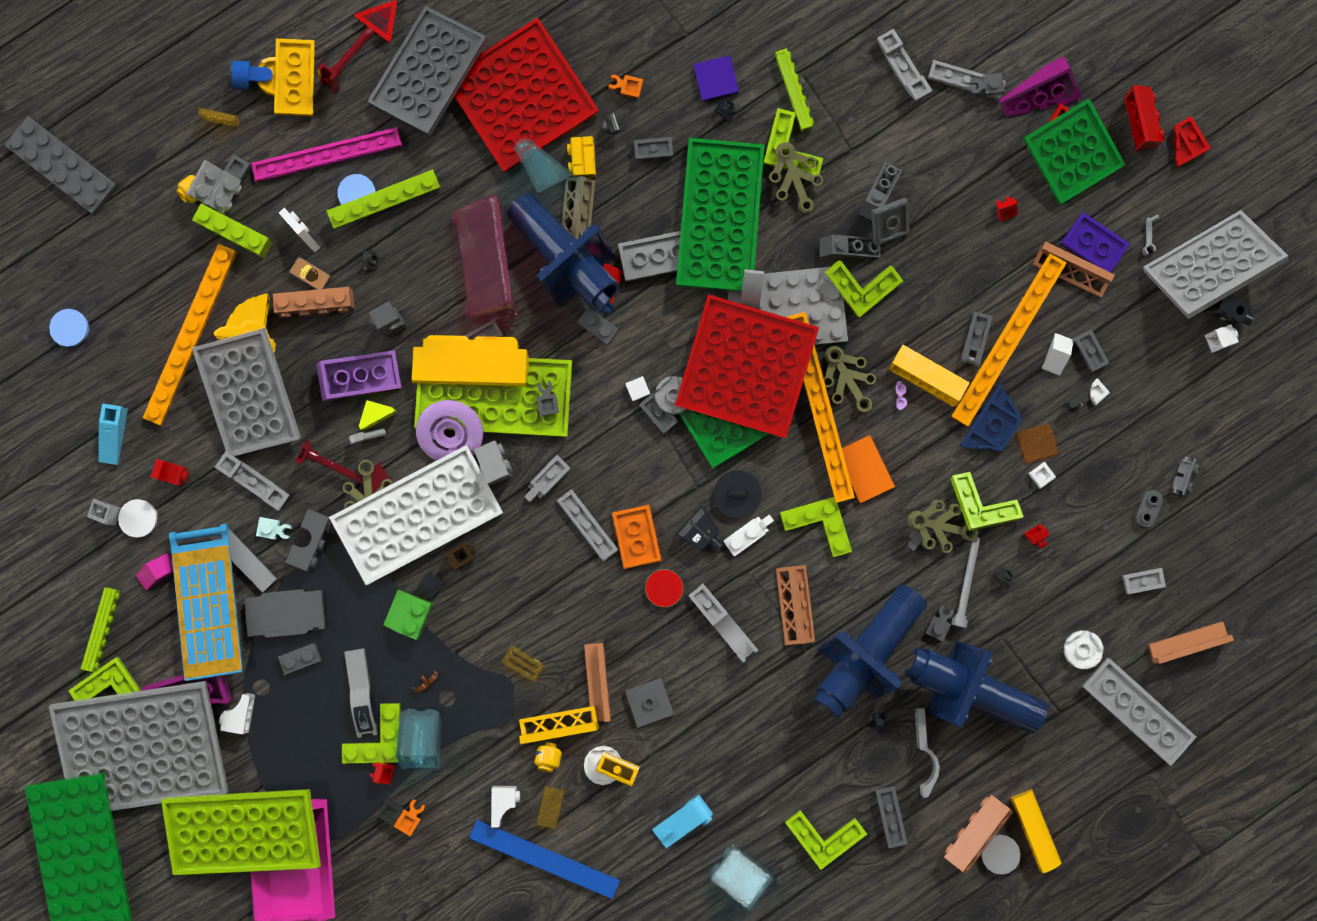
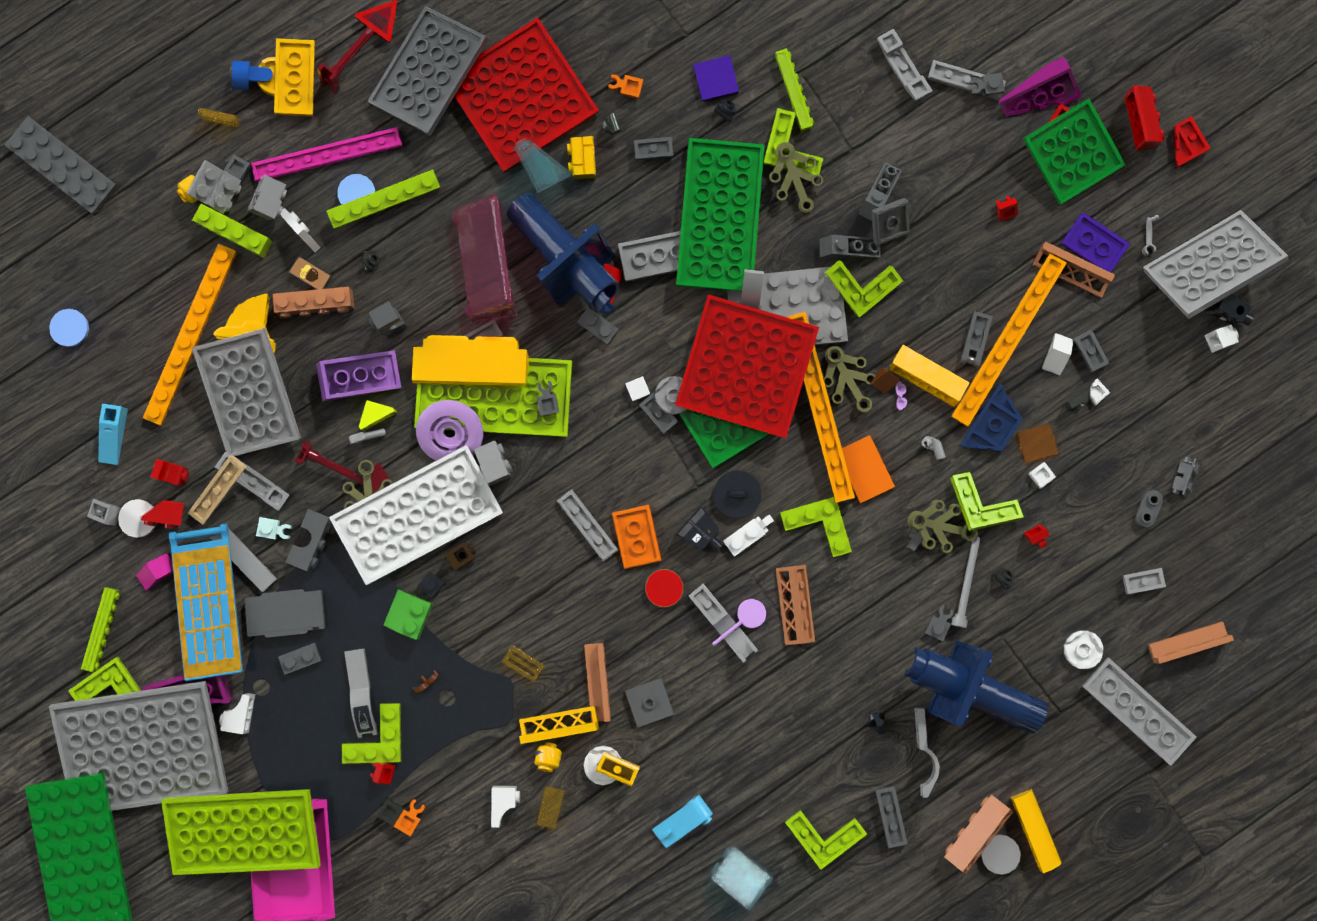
clear light blue slope [396,709,441,769] -> none
blue tile [469,819,620,899] -> none
light grey hinge [524,455,571,503] -> none
dark tan fence [561,176,595,239] -> none
dark blue piece [814,585,927,719] -> none
none -> red slope [140,500,184,529]
none -> tan plate [188,455,247,525]
none -> light grey brick [247,175,287,220]
none -> lavender piece [712,599,766,646]
none -> reddish brown slope [870,368,900,394]
none -> light grey arm [921,436,946,460]

